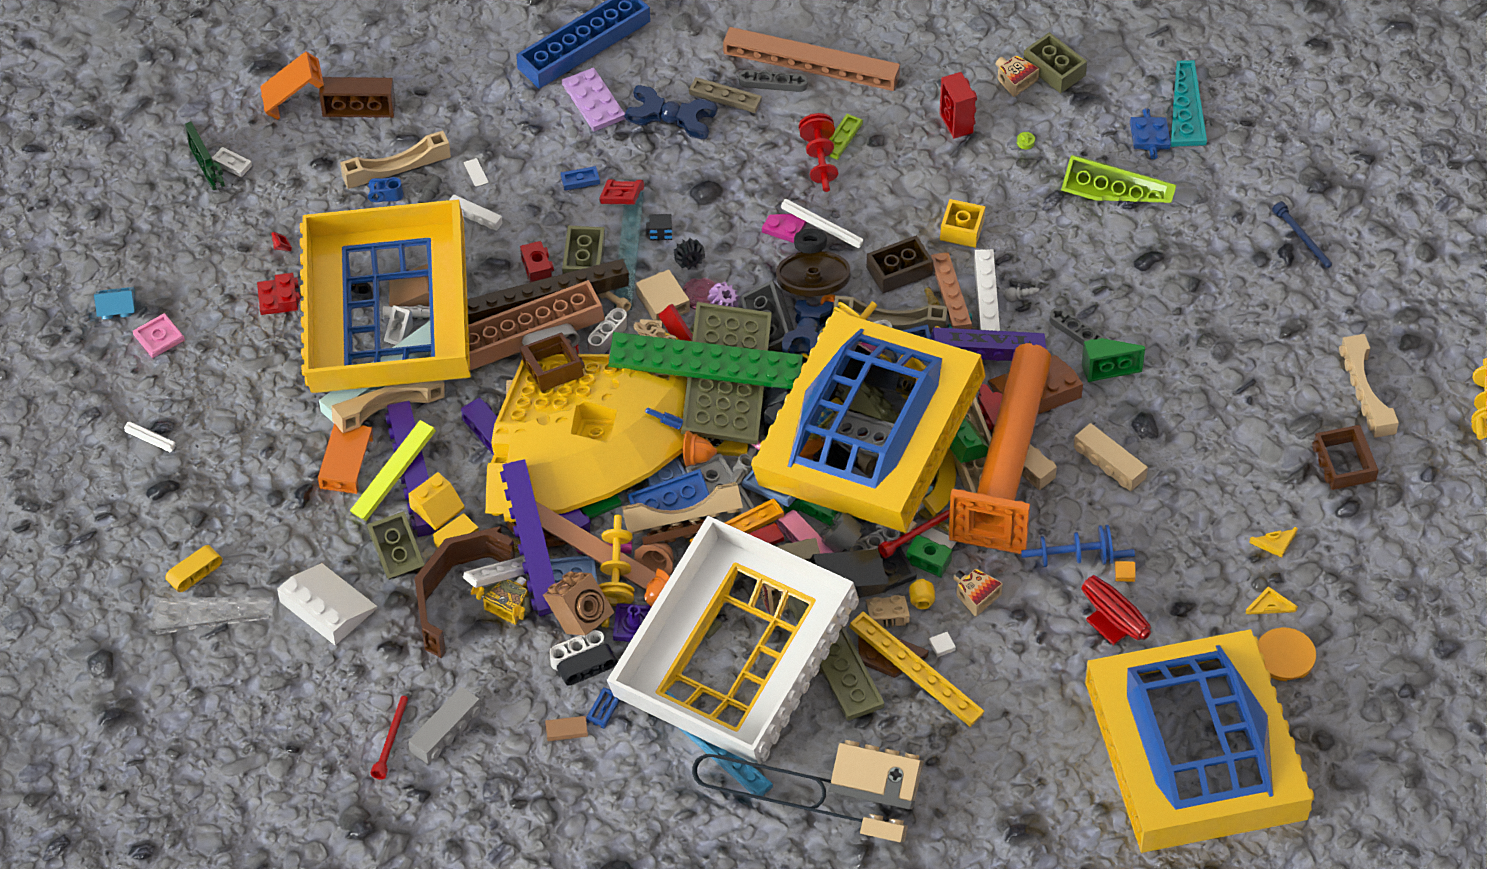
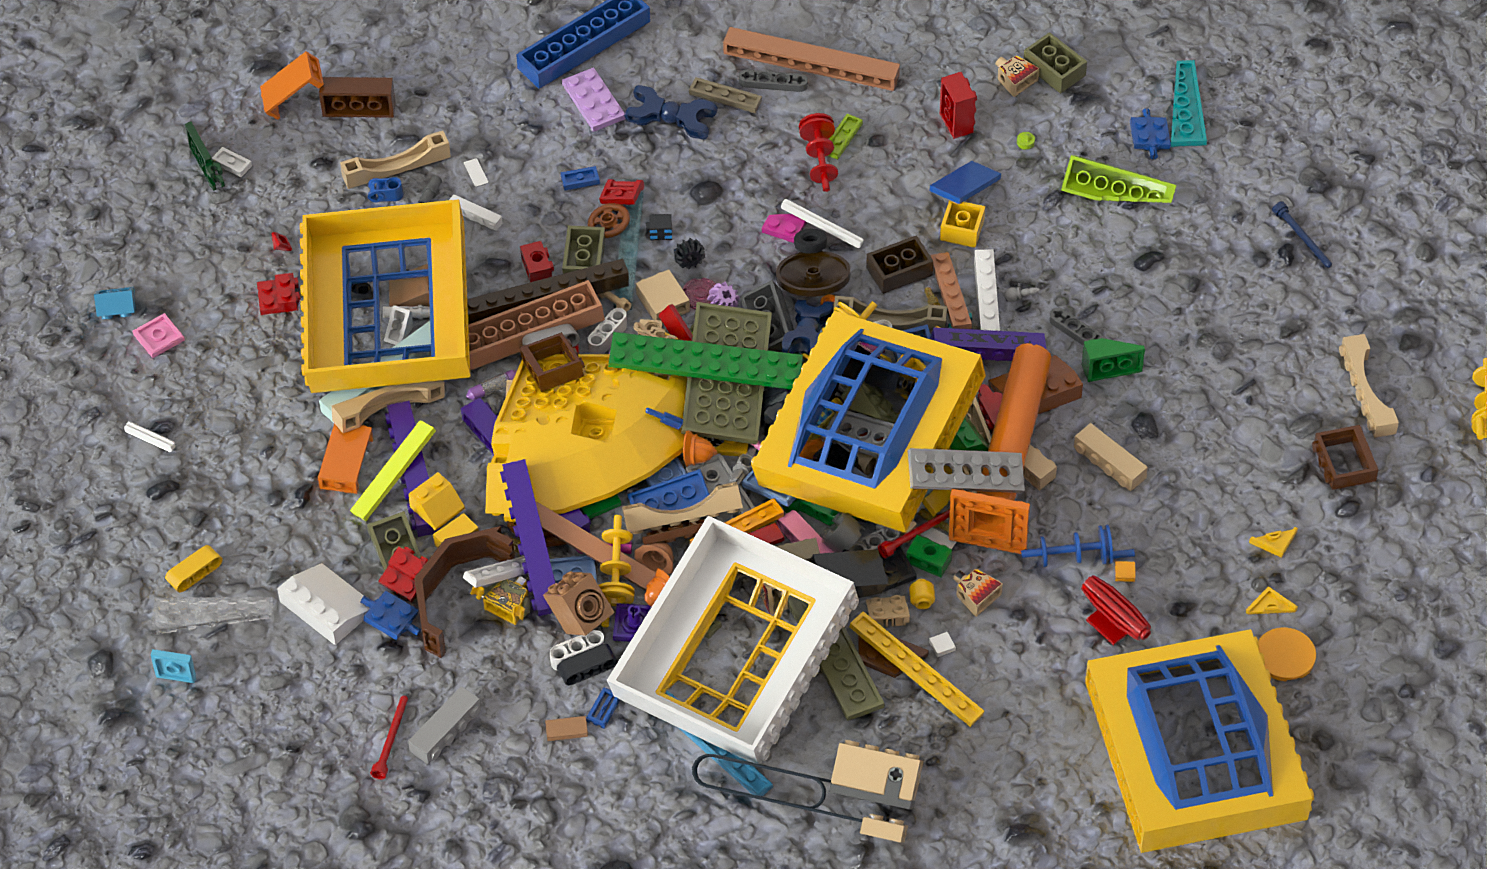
none -> medium azure tile [151,649,196,683]
none -> blue plate [360,590,422,640]
none -> red plate [378,546,428,603]
none -> piece [466,370,517,401]
none -> dark orange plate [587,203,630,239]
none -> light grey plate [908,448,1025,493]
none -> blue tile [929,161,1001,204]

